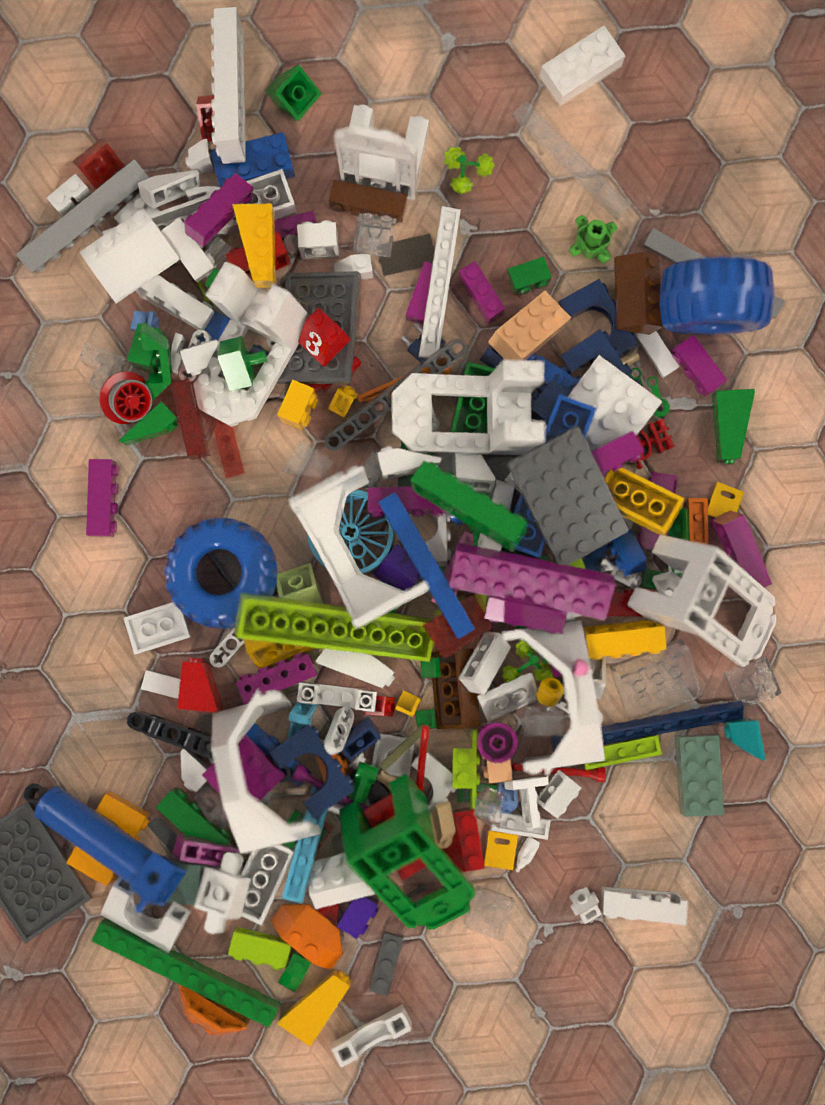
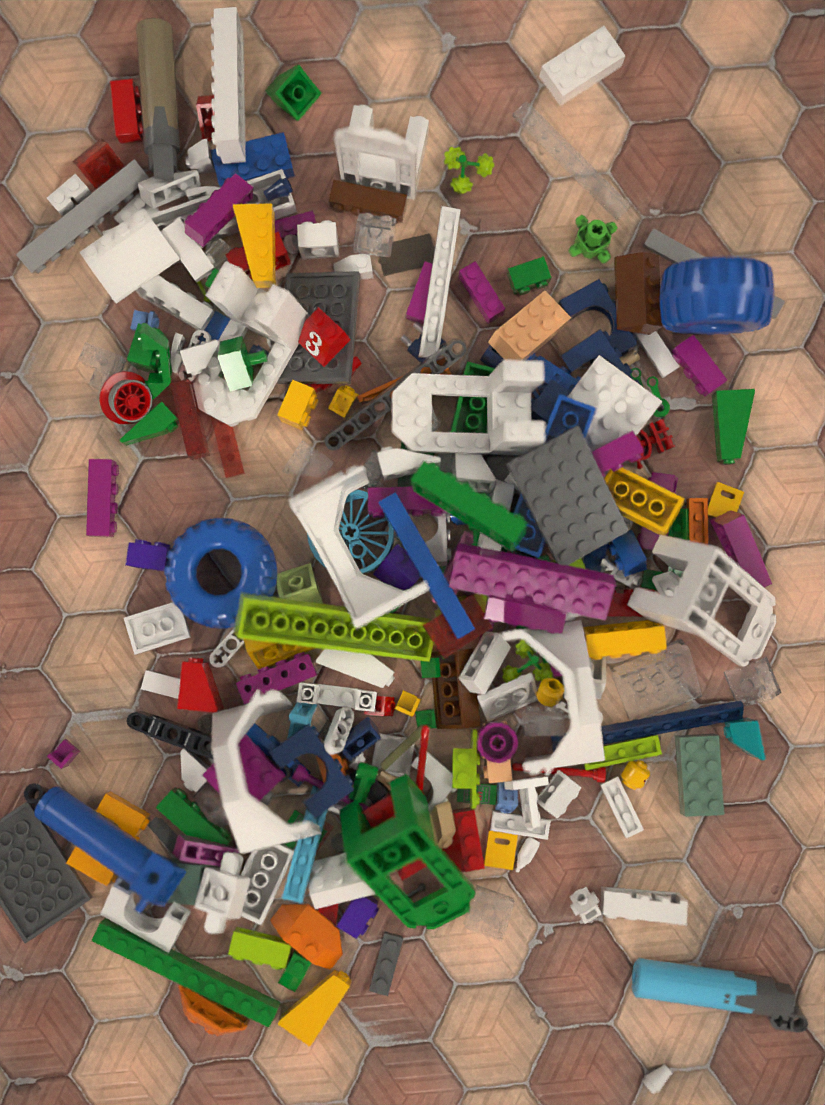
white arch [332,1004,412,1068] -> none
clear slope [474,787,504,828] -> none
bright pink hinge [572,659,589,676] -> none
none -> magenta panel [47,739,81,769]
none -> red brick [110,79,143,143]
none -> dark purple brick [125,539,172,571]
none -> dark tan piece [136,18,180,180]
none -> dark blue cone [263,177,293,202]
none -> white plate [600,776,644,839]
none -> yellow head [621,759,650,790]
none -> medium azure piece [632,958,808,1033]
none -> white cone [642,1064,672,1095]

